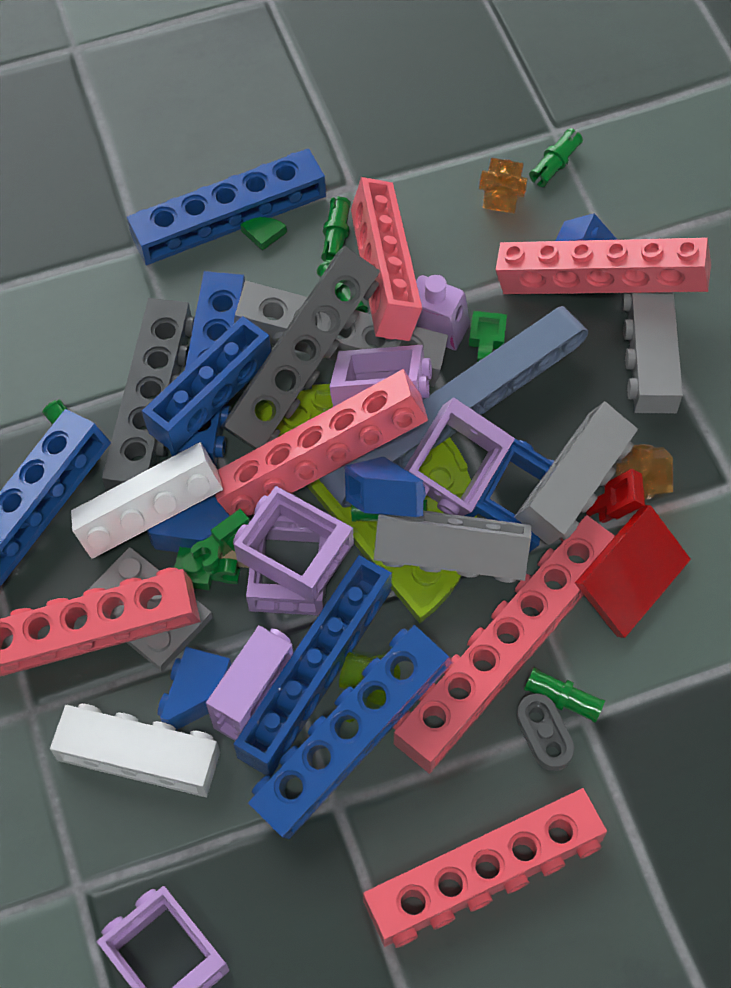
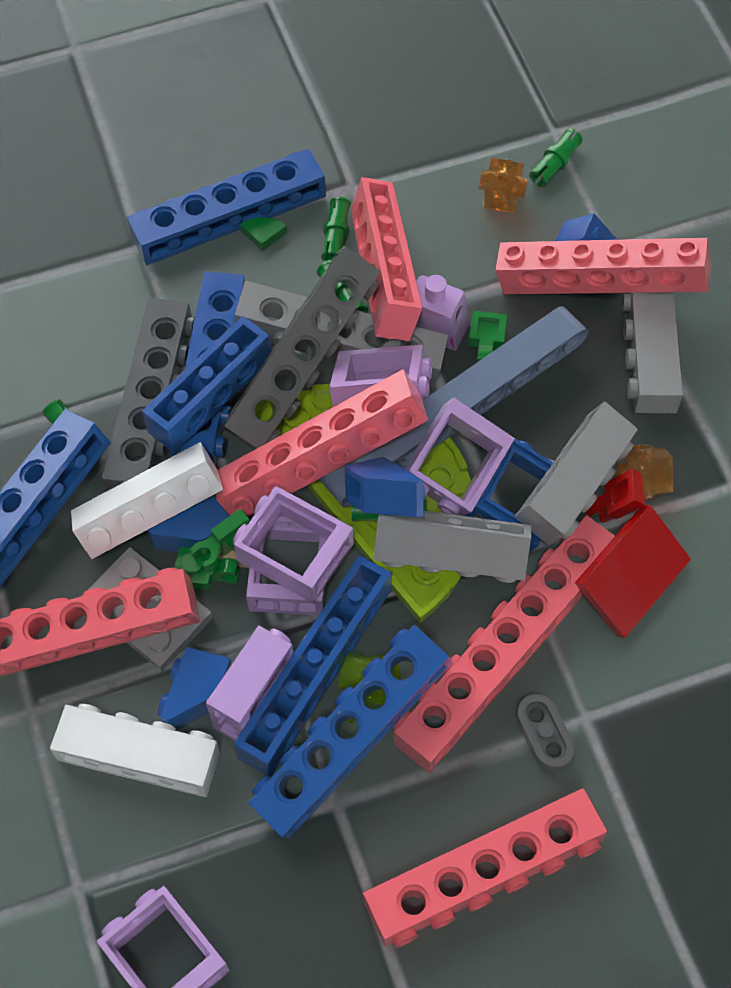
green pin [524,668,605,723] -> none

